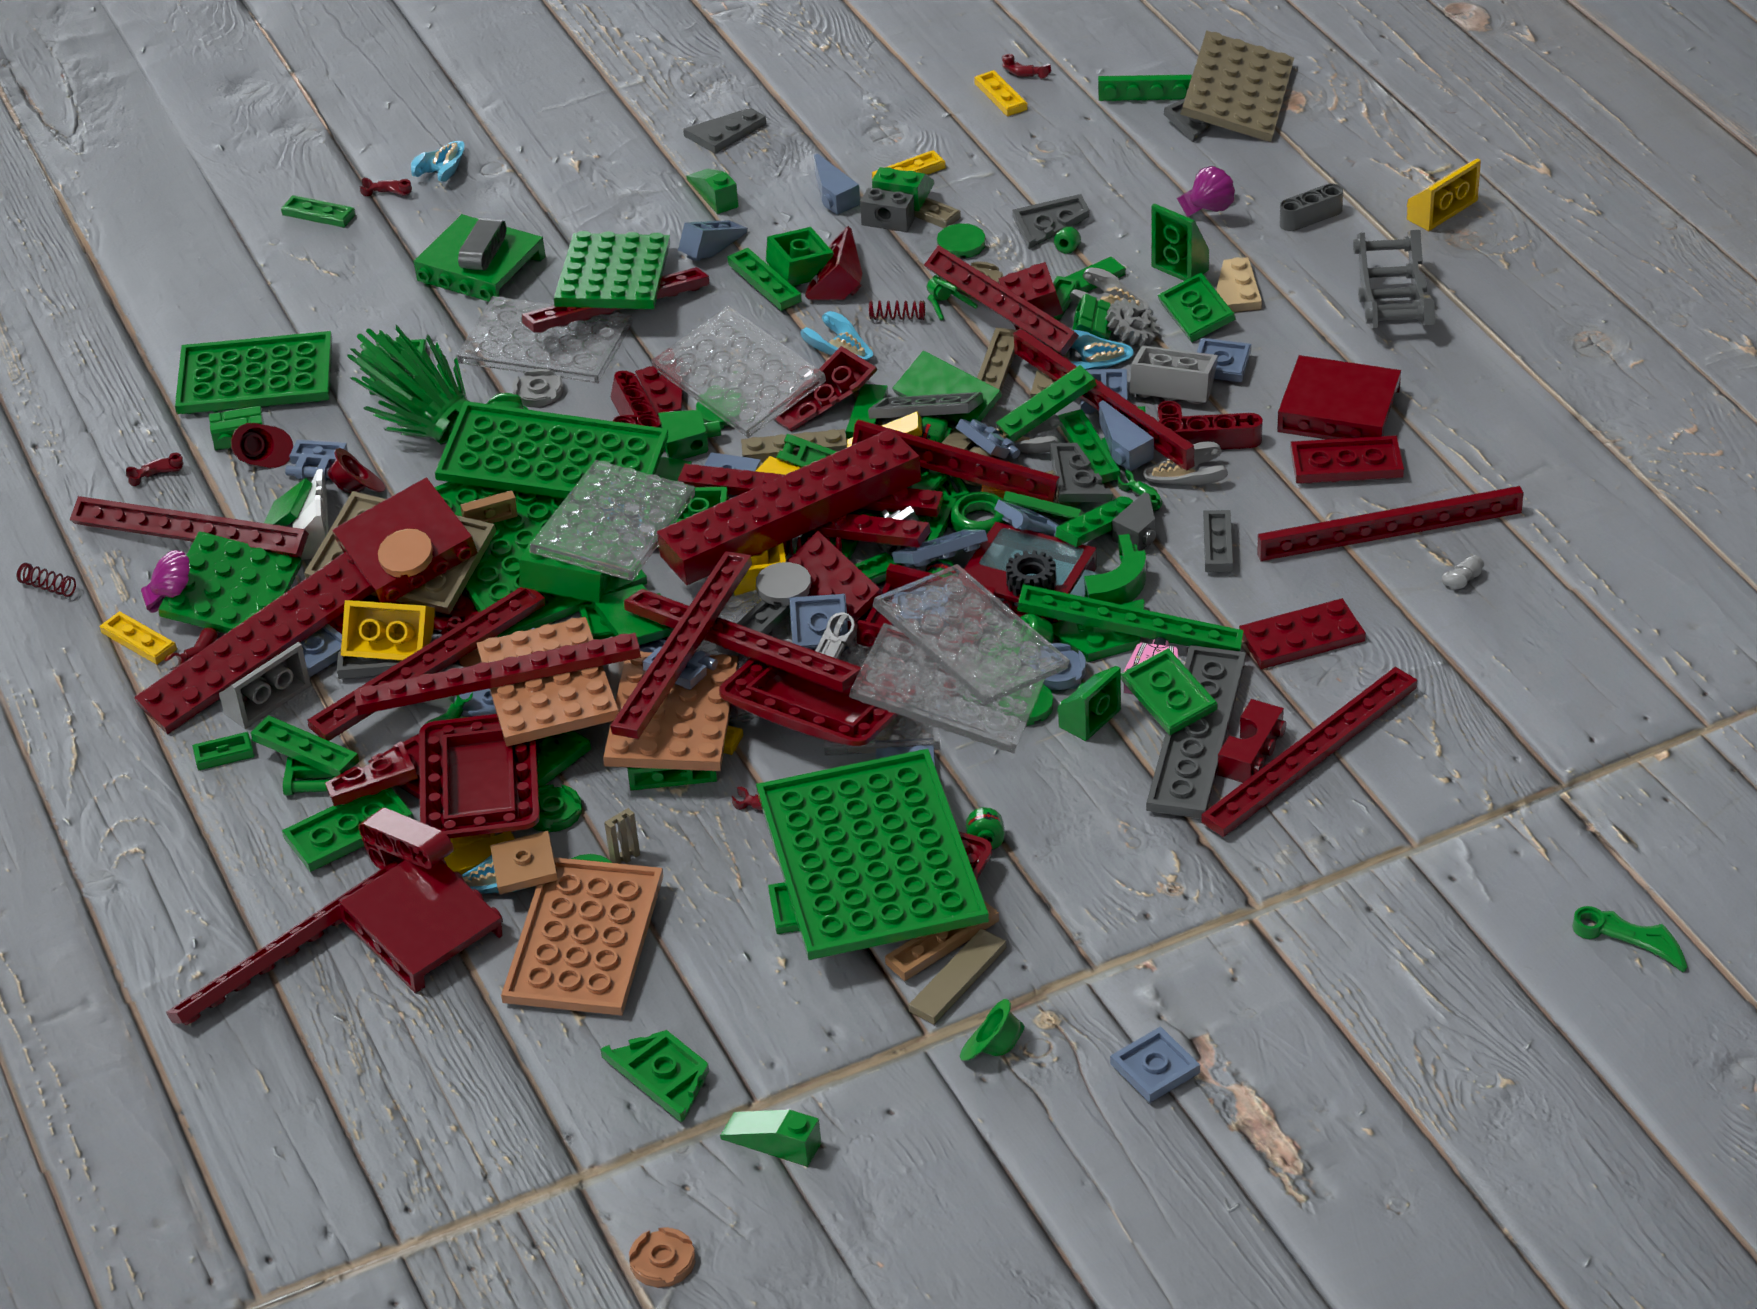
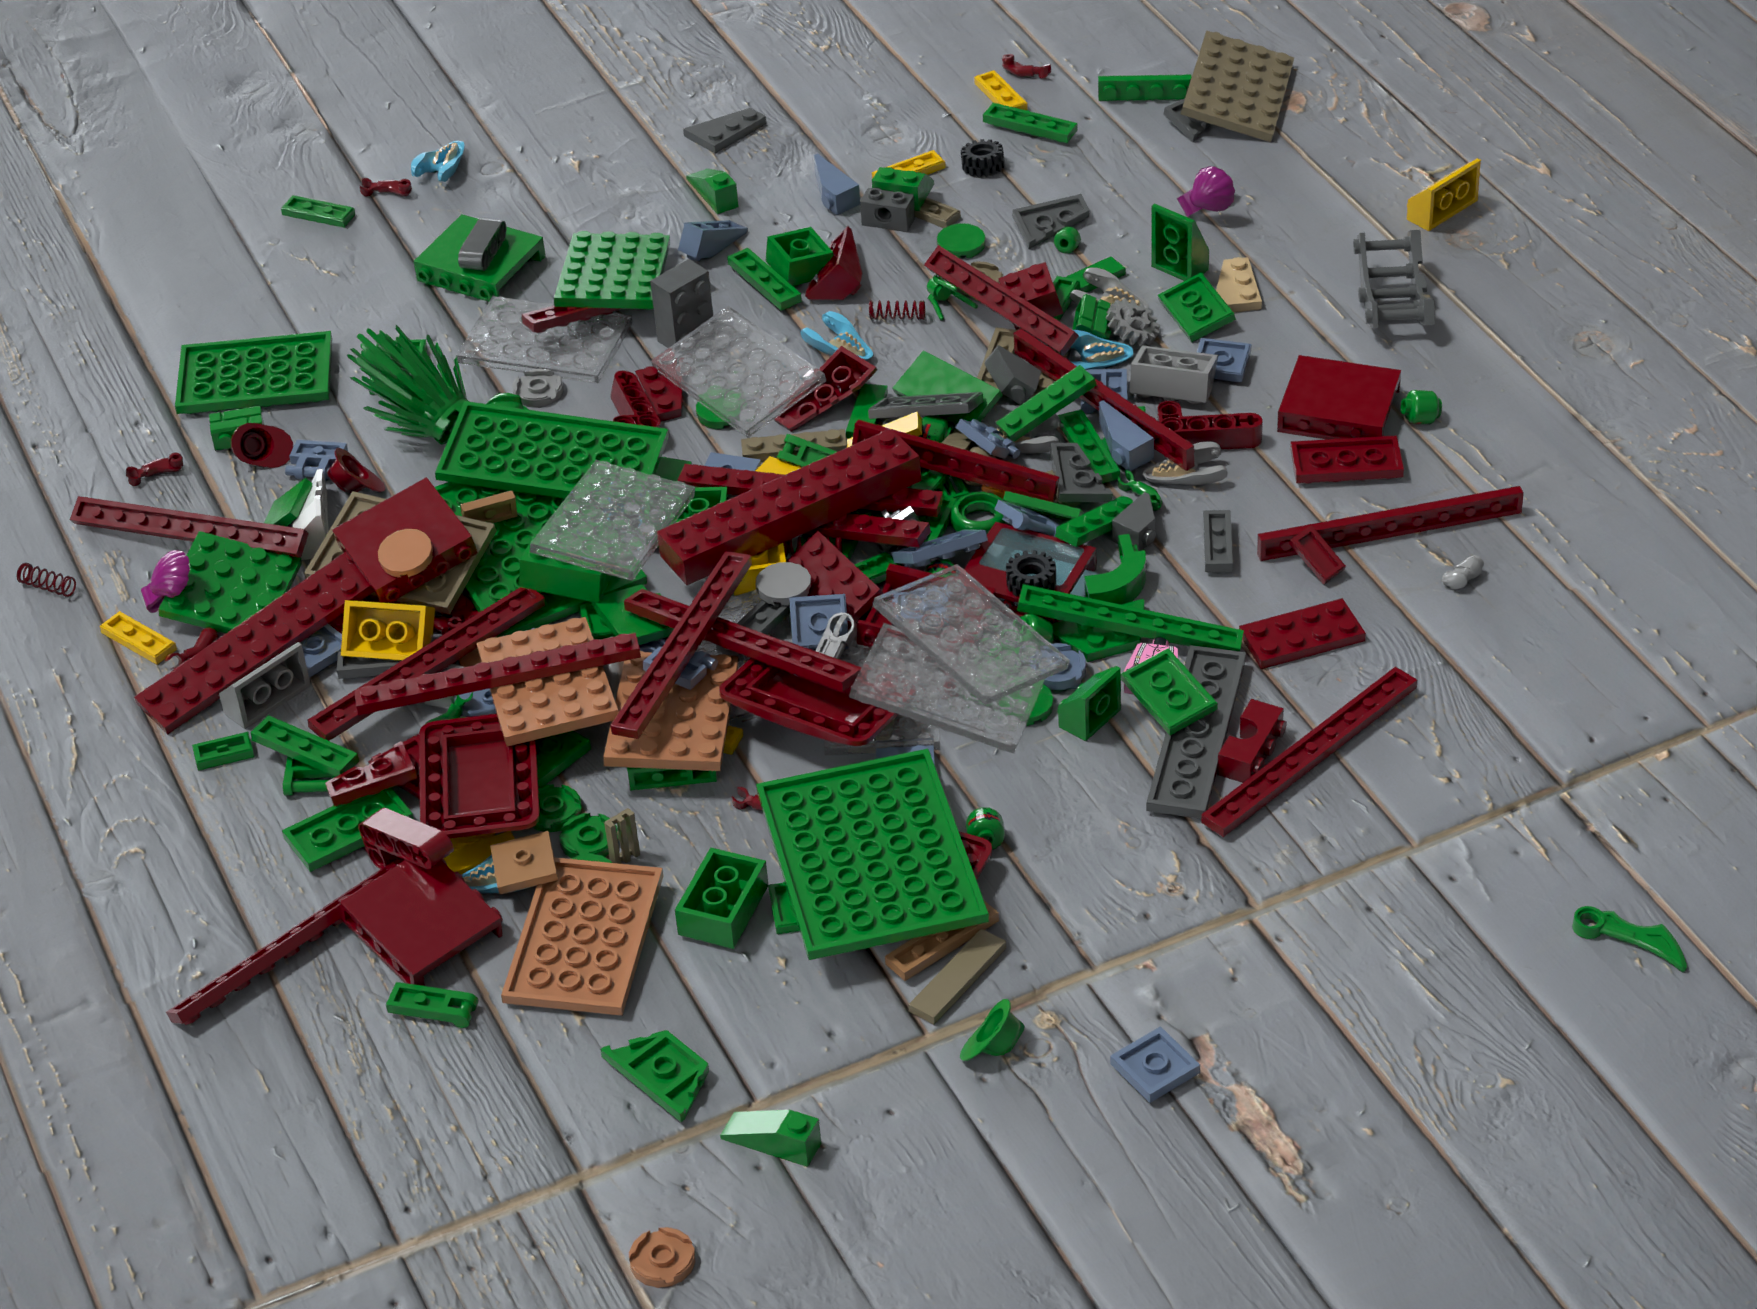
green torso [658,410,721,460] -> none
dark grey beam [1280,183,1343,231] -> none
none -> green plate [386,982,479,1028]
none -> green tile [559,813,618,858]
none -> dark grey brick [650,259,715,354]
none -> green brick [675,847,769,949]
none -> black tyre [961,139,1005,177]
none -> green plate [983,102,1078,143]
none -> dark grey slope [984,345,1042,405]
none -> dark red tile [1289,525,1346,585]
none -> green head [1401,390,1442,425]

